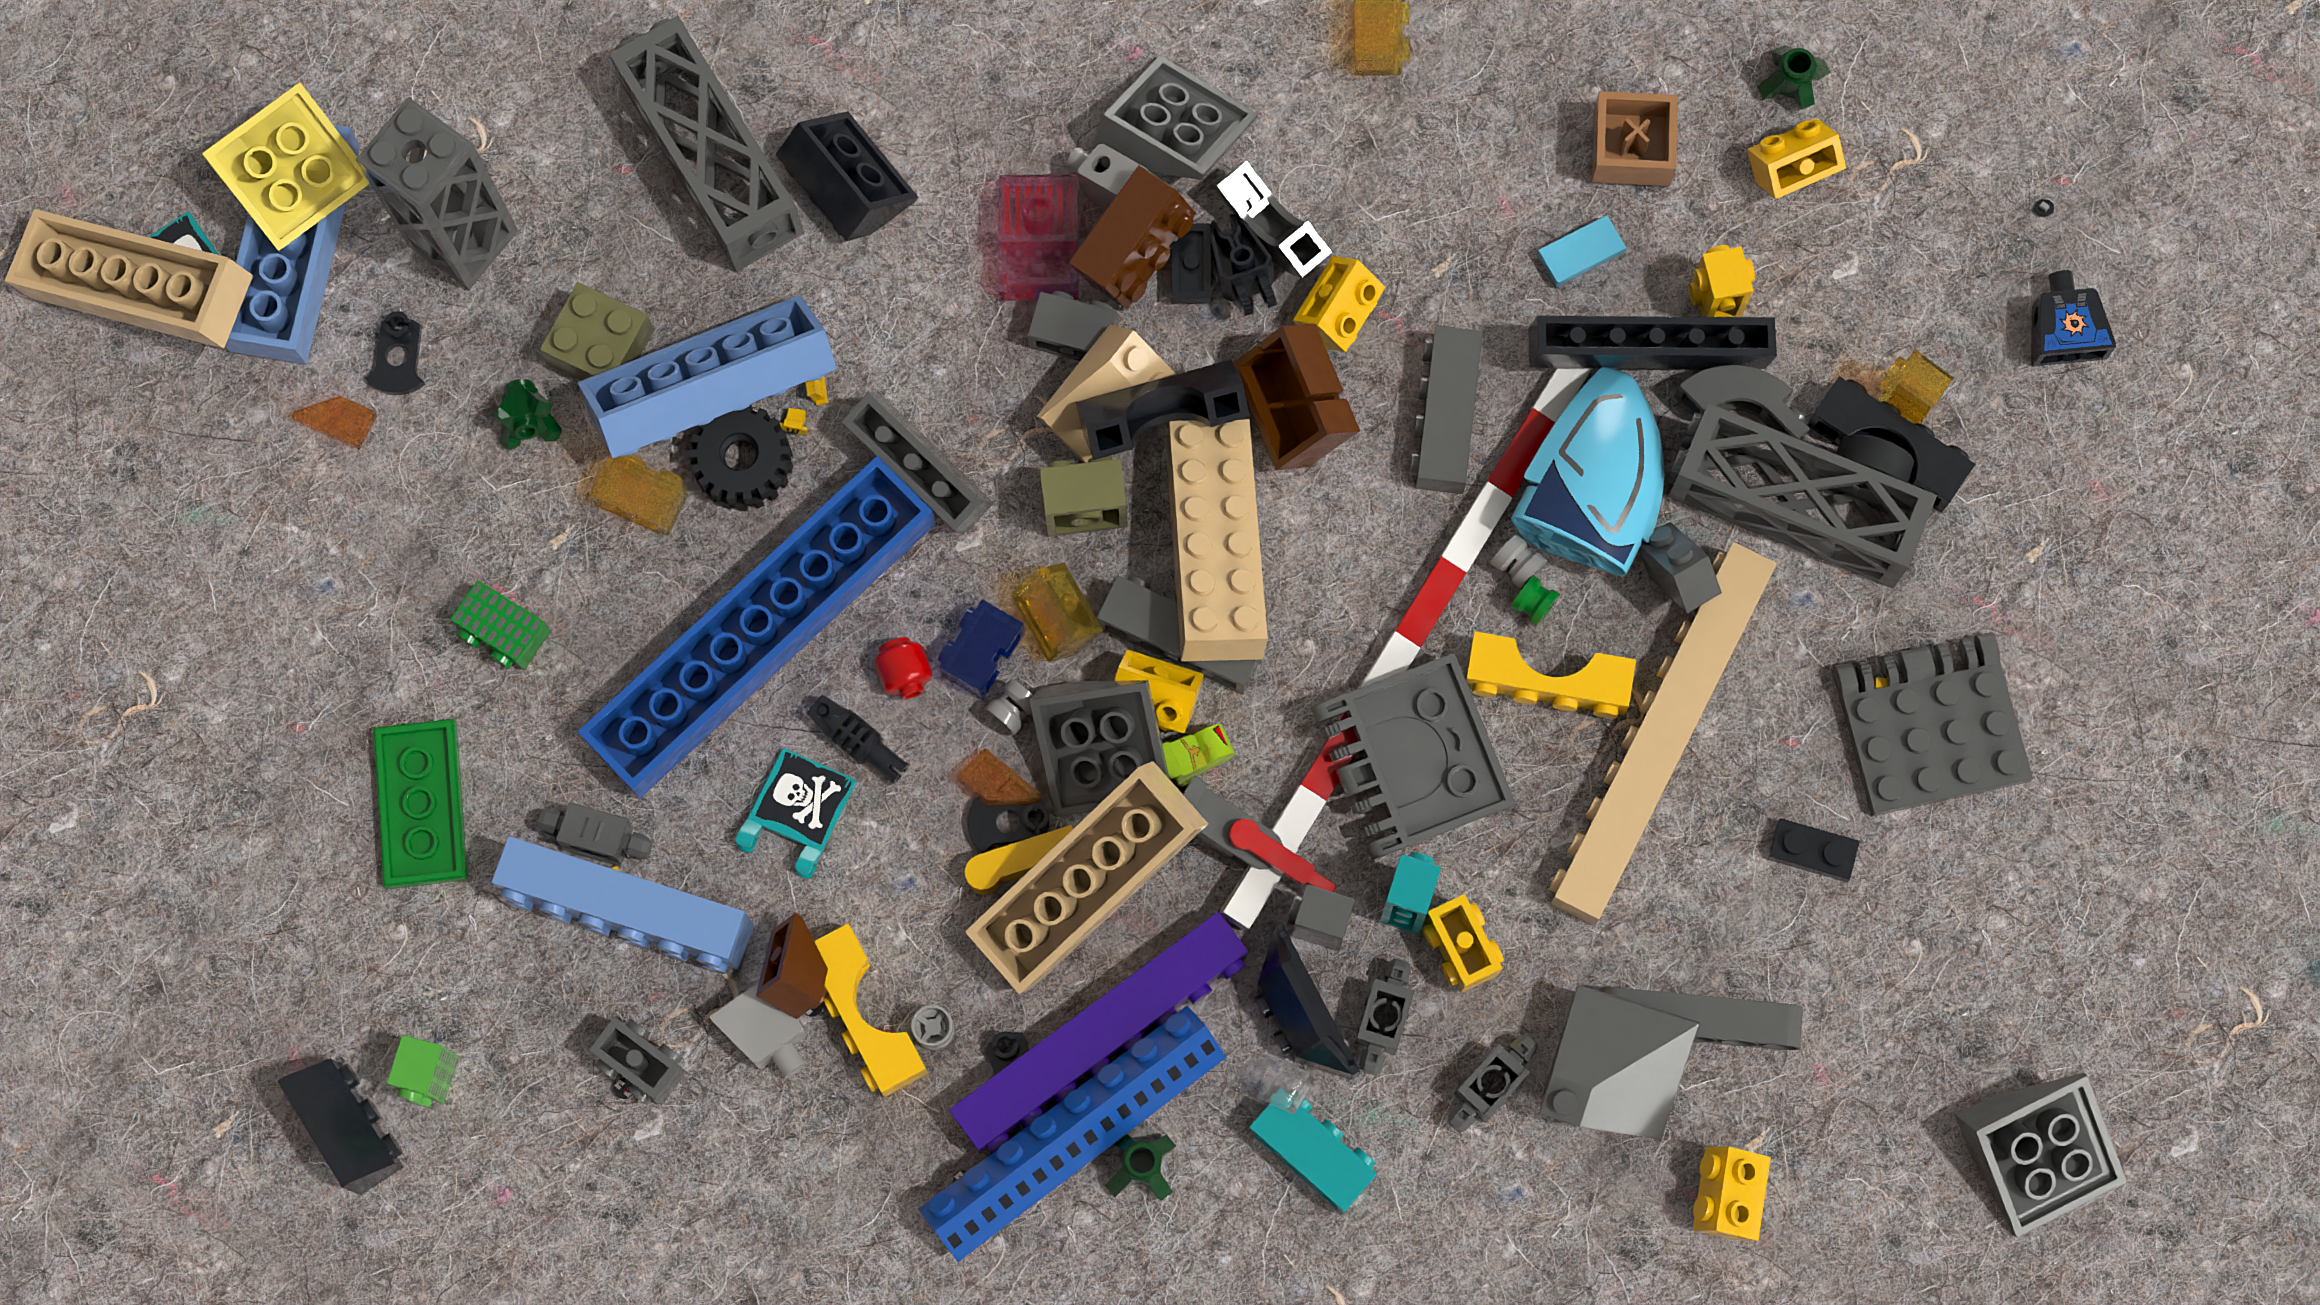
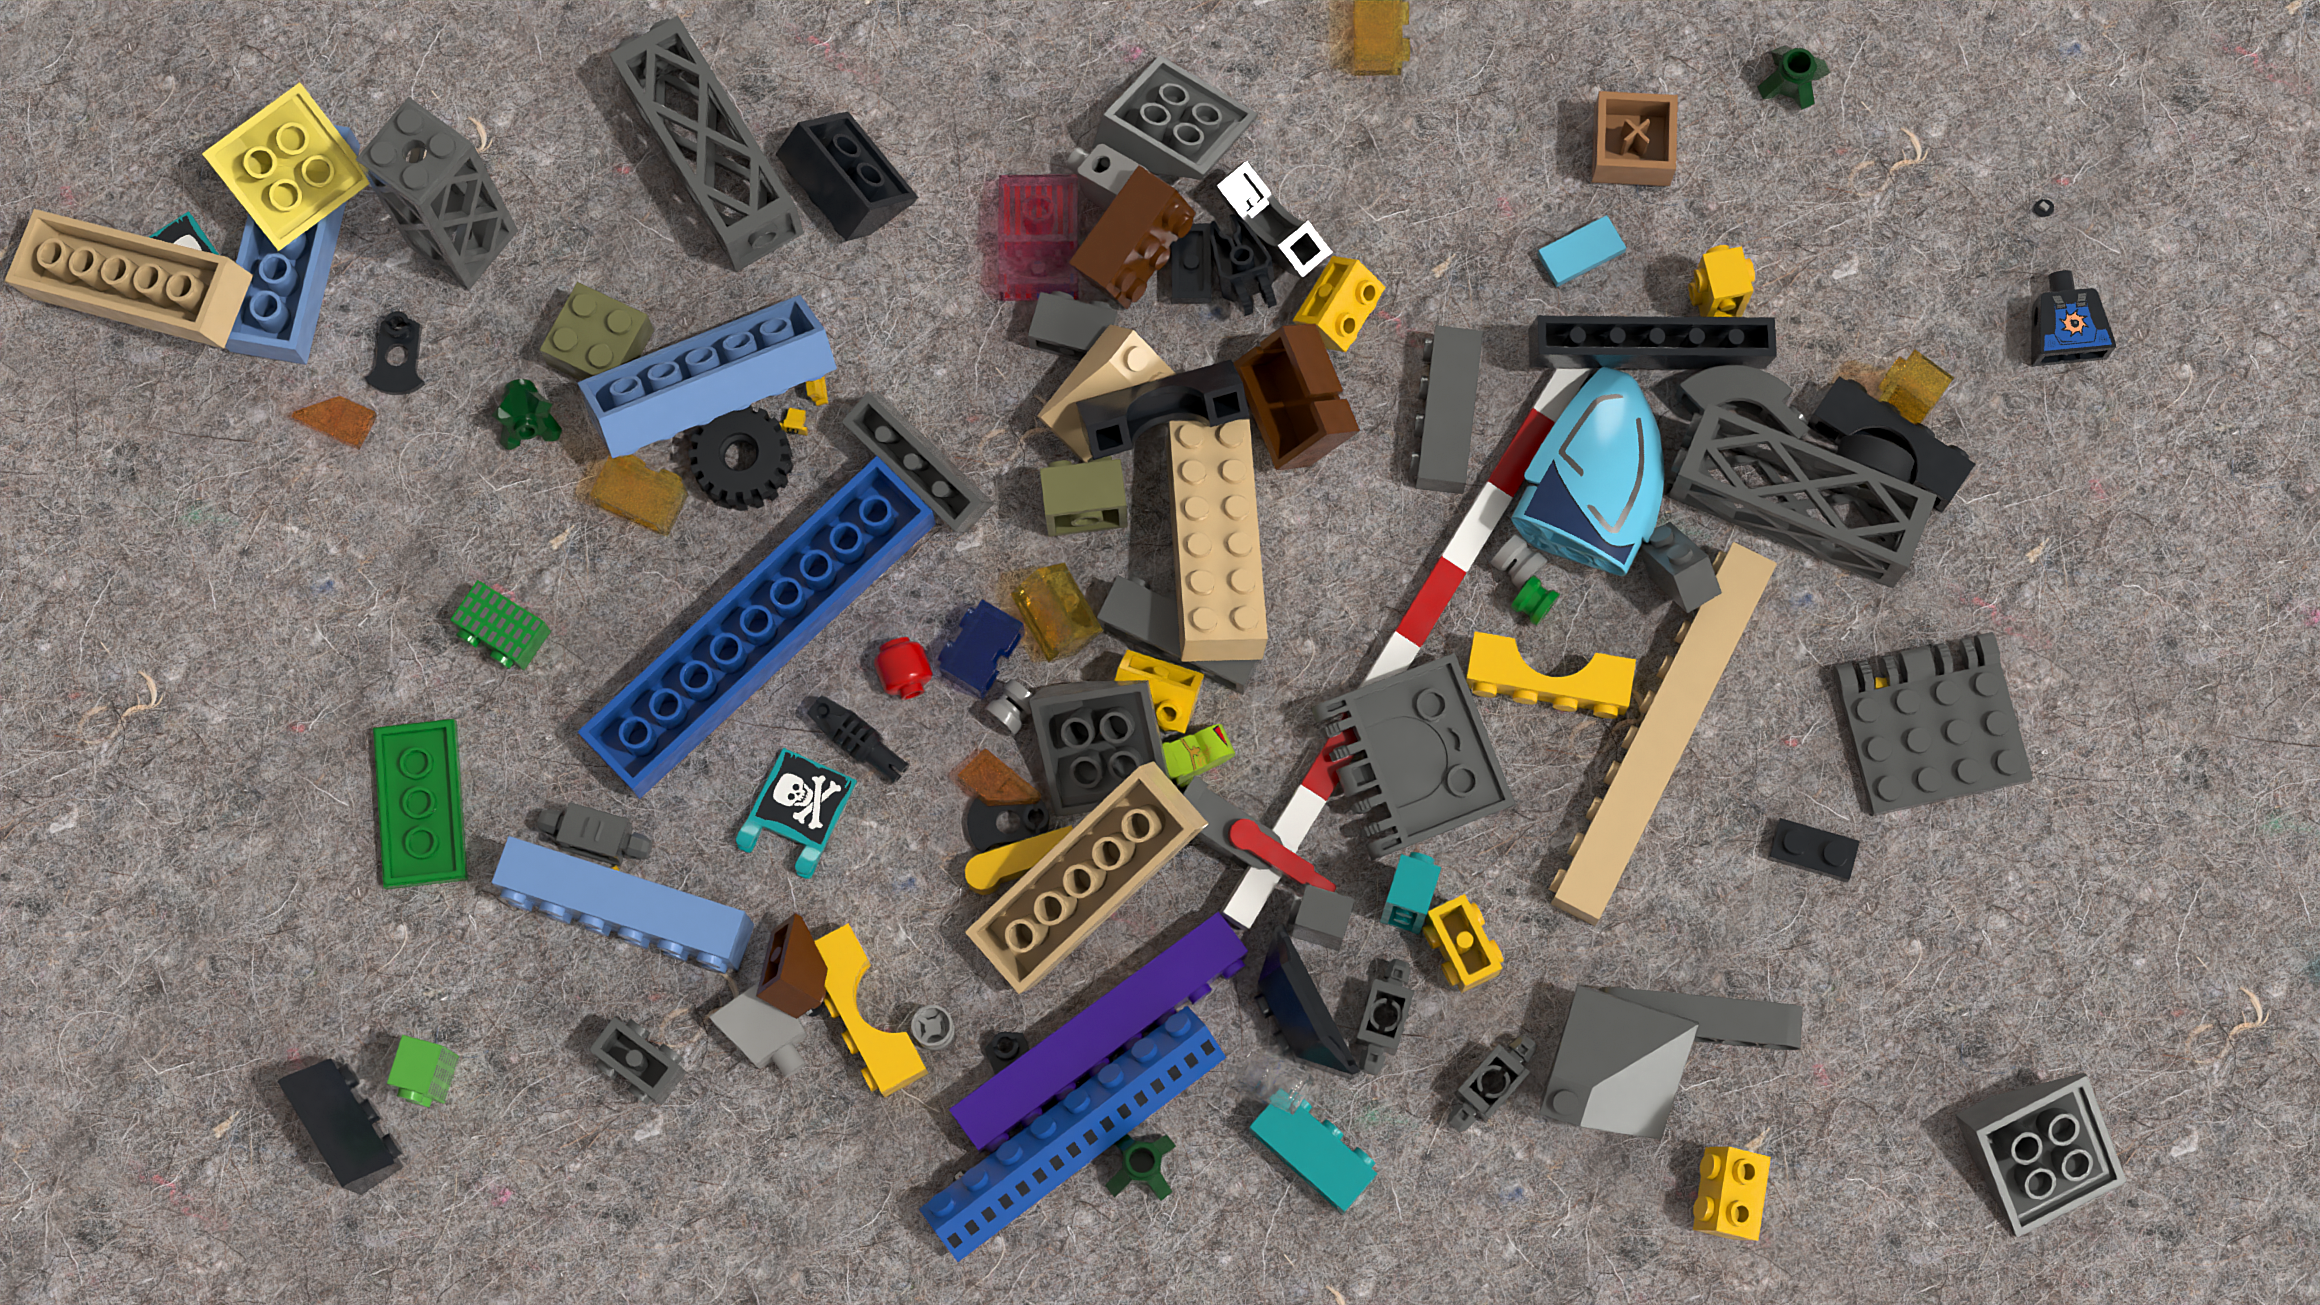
black piece [614,1078,633,1099] -> none
yellow brick [1747,118,1846,199] -> none

